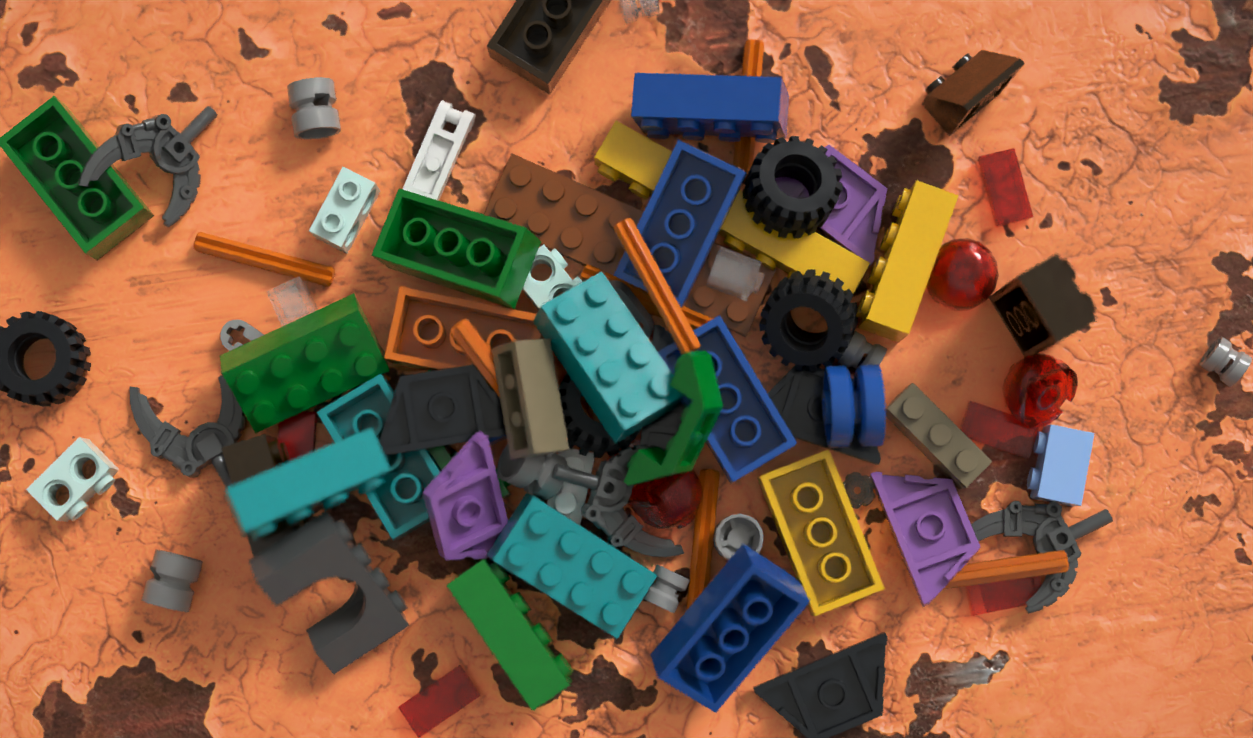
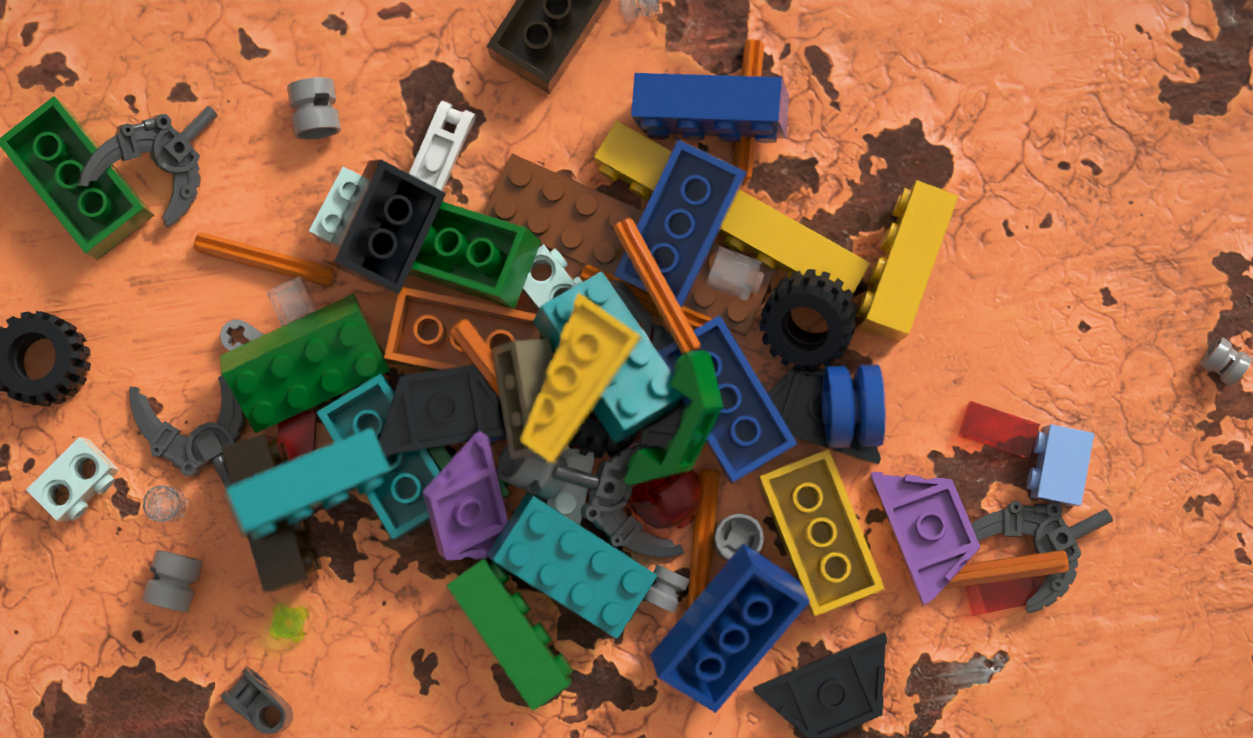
dark grey arch [249,510,409,674] -> none
clear red tile [398,665,481,738] -> none
black tyre [743,136,843,239] -> none
medium lavender wing [775,145,887,268] -> none
light grey wheel [837,331,887,369] -> none
clear smoke plate [842,472,875,509] -> none
dark tan brick [885,383,993,489] -> none
dark brown slope [922,50,1025,136] -> none
clear red cylinder [926,238,999,312] -> none
clear red tile [978,148,1033,228] -> none
dark brown brick [989,253,1098,359] -> none
clear red cylinder [1002,353,1078,429] -> none
none -> clear wheel [143,485,188,523]
none -> dark grey piece [220,666,293,734]
none -> clear neon green plate [269,603,309,643]
none -> black slope [322,159,446,294]
none -> yellow wing [520,293,642,464]

